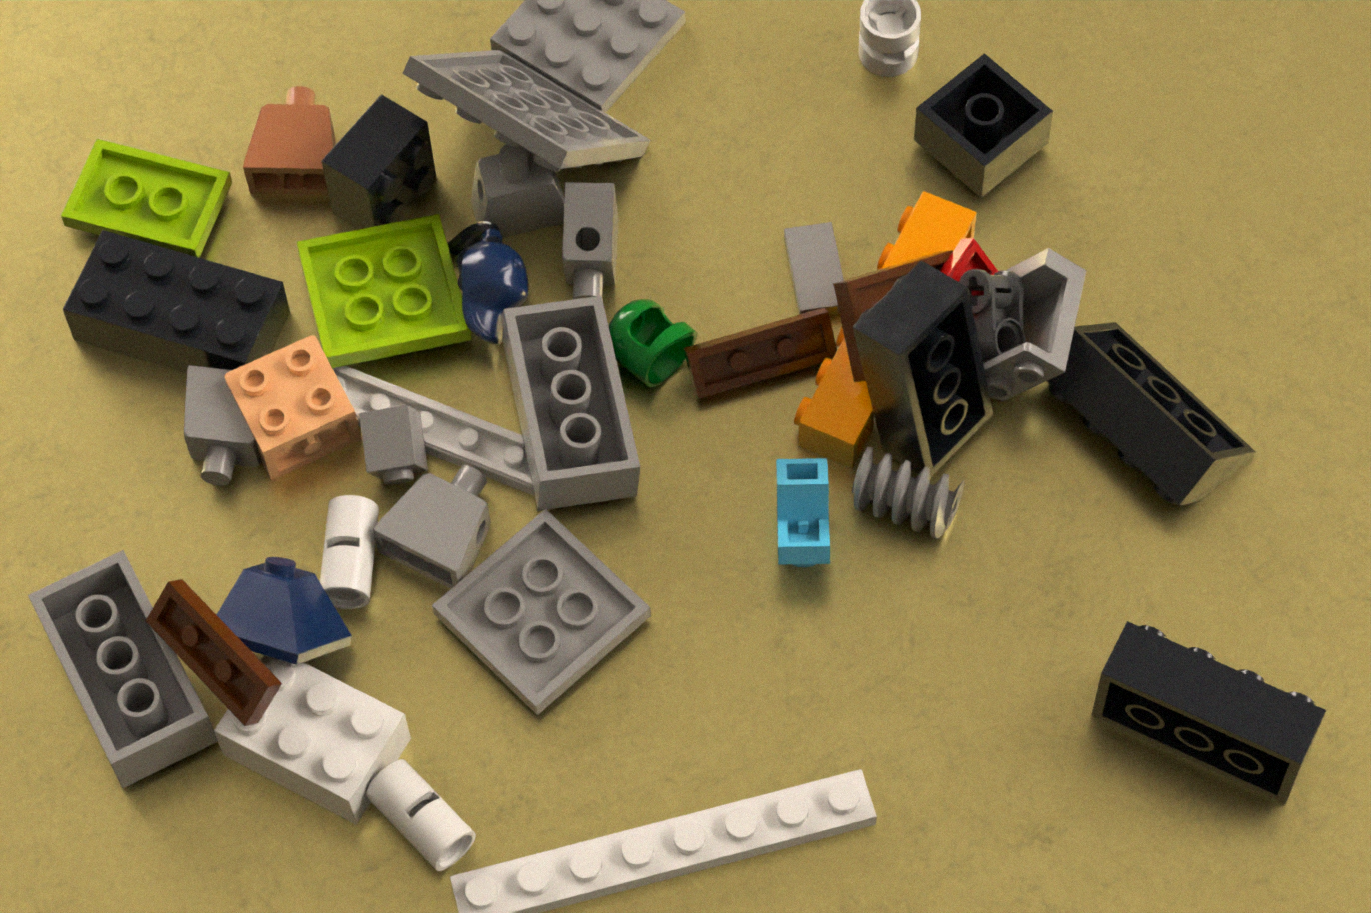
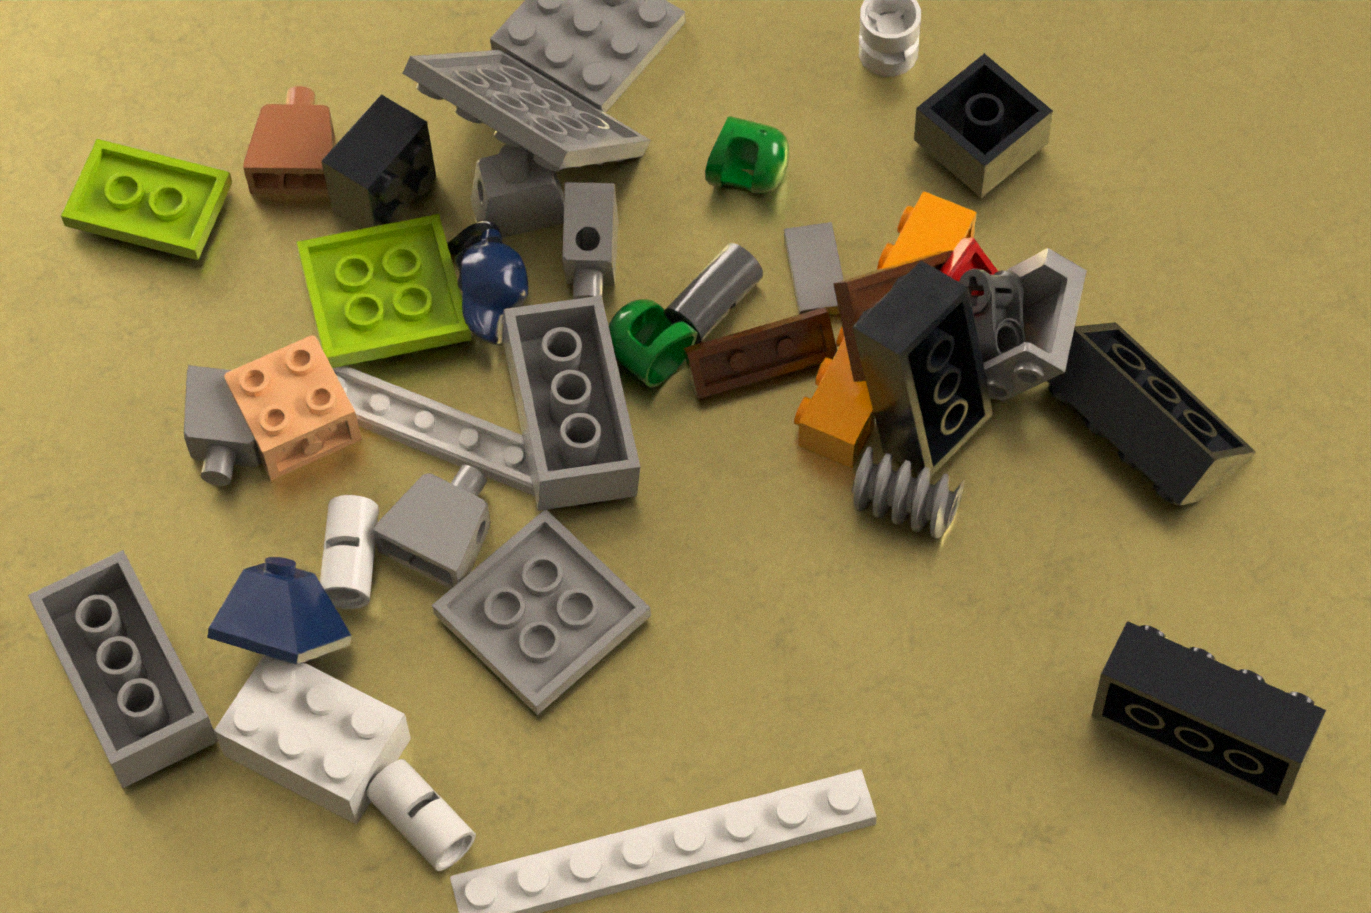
black brick [63,230,290,373] -> none
reddish brown plate [146,579,282,726] -> none
light grey brick [359,405,428,484] -> none
medium azure brick [776,458,830,567] -> none
none -> dark grey pin [664,243,763,345]
none -> green helmet [705,116,789,194]

